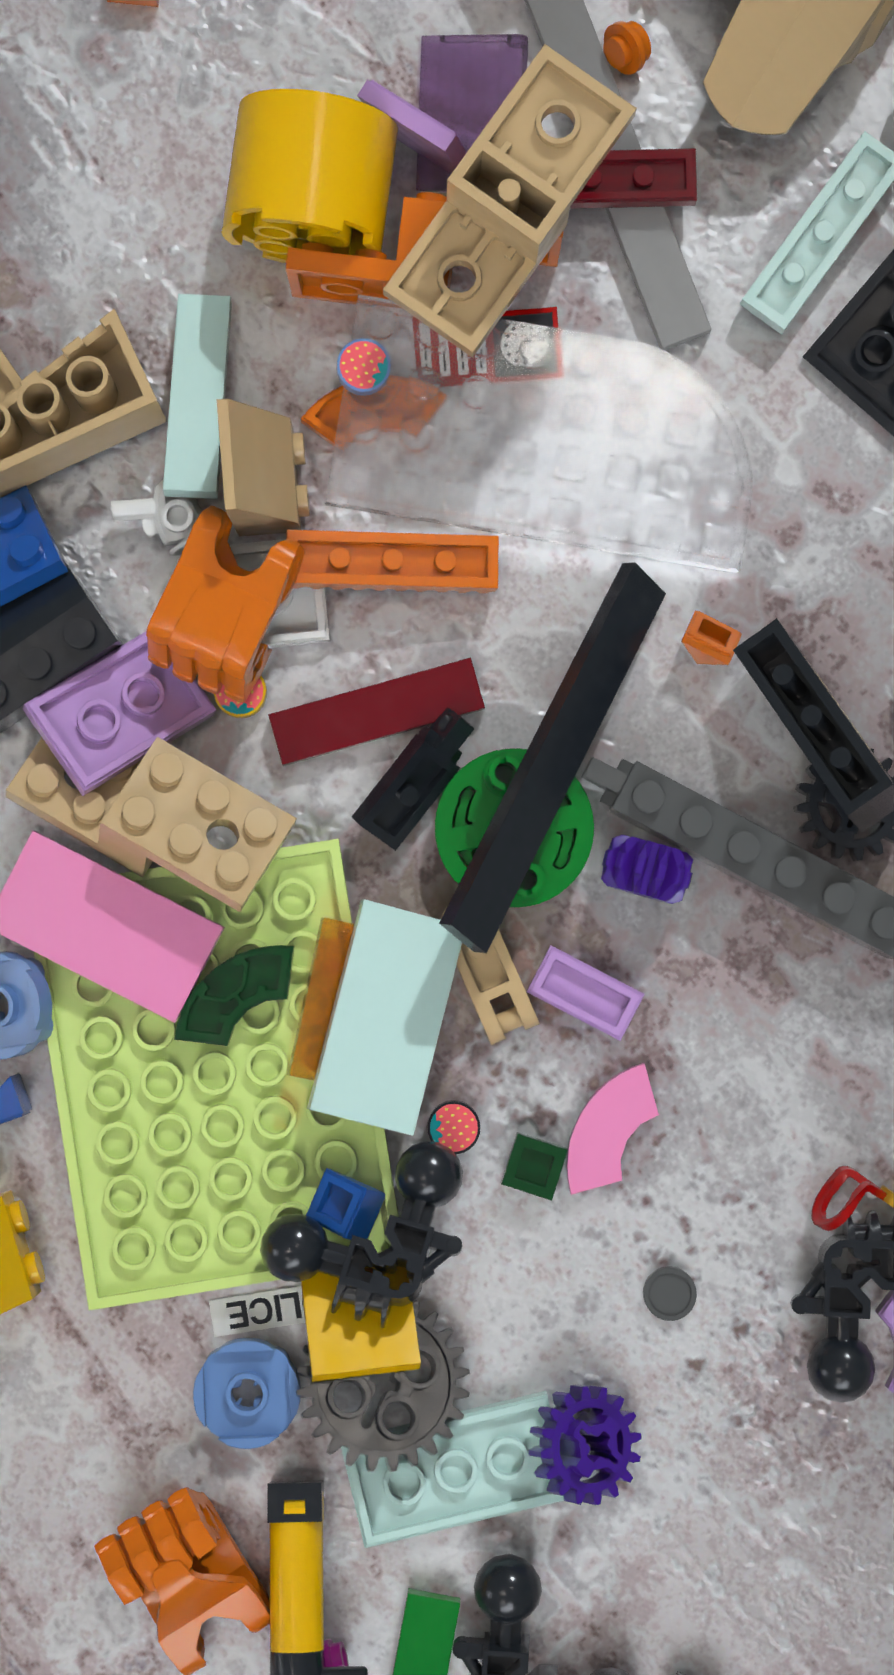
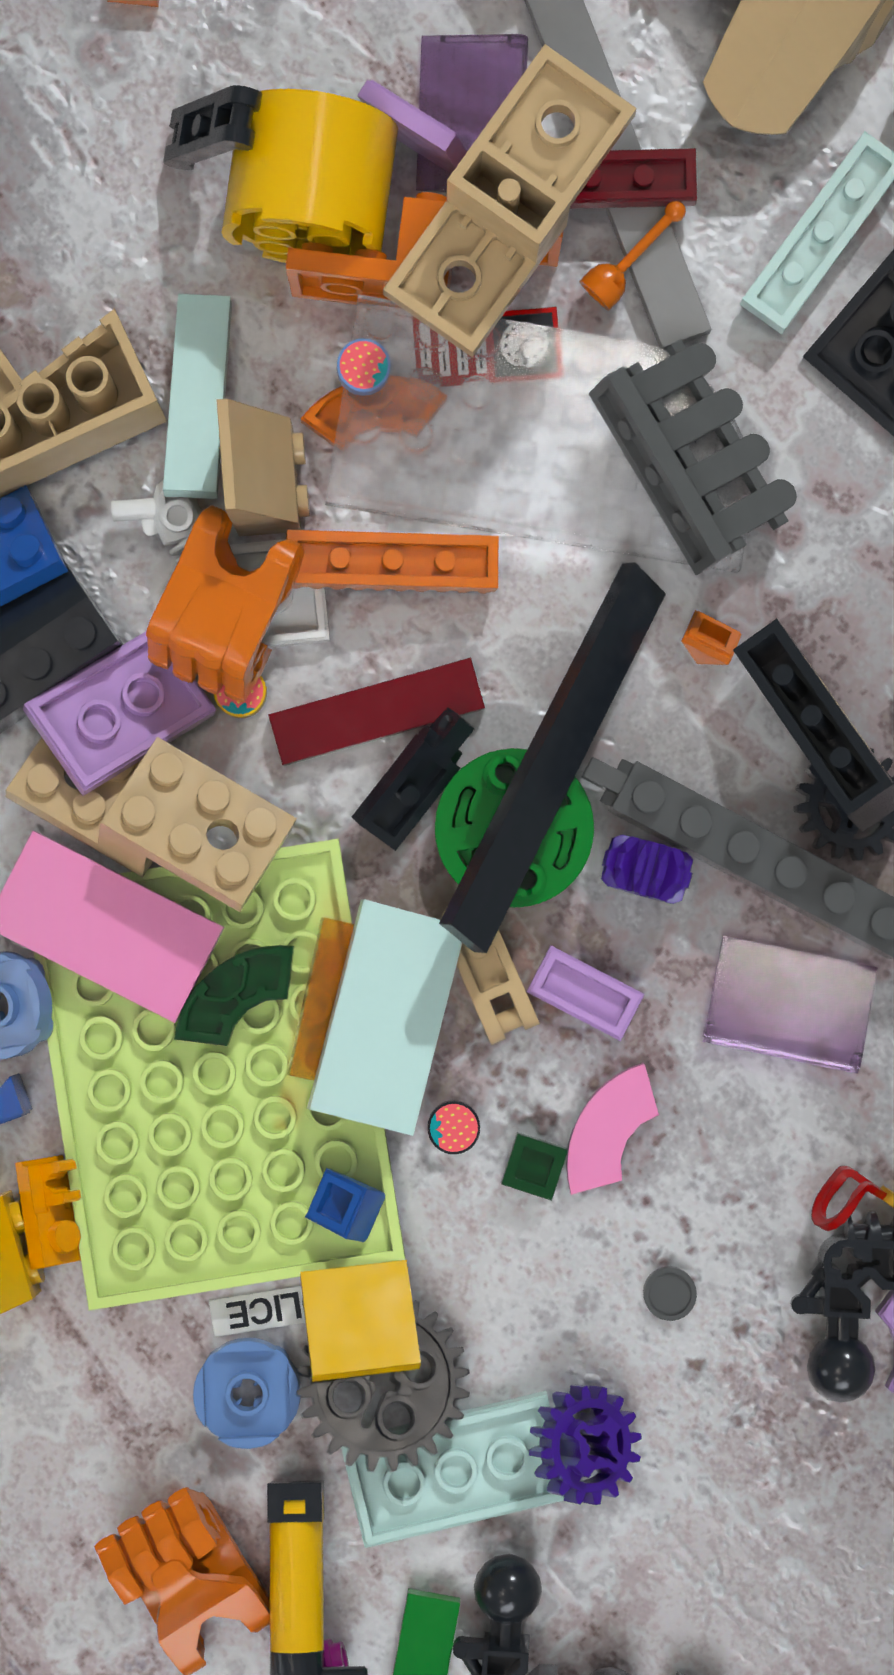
black piece [260,1141,463,1328] -> none
orange plate [603,21,651,75] -> none
none -> light orange plate [15,1155,81,1270]
none -> black plate [163,85,262,170]
none -> orange hinge [579,201,686,311]
none -> dark grey fence [588,339,797,575]
none -> clear purple piece [702,935,878,1074]

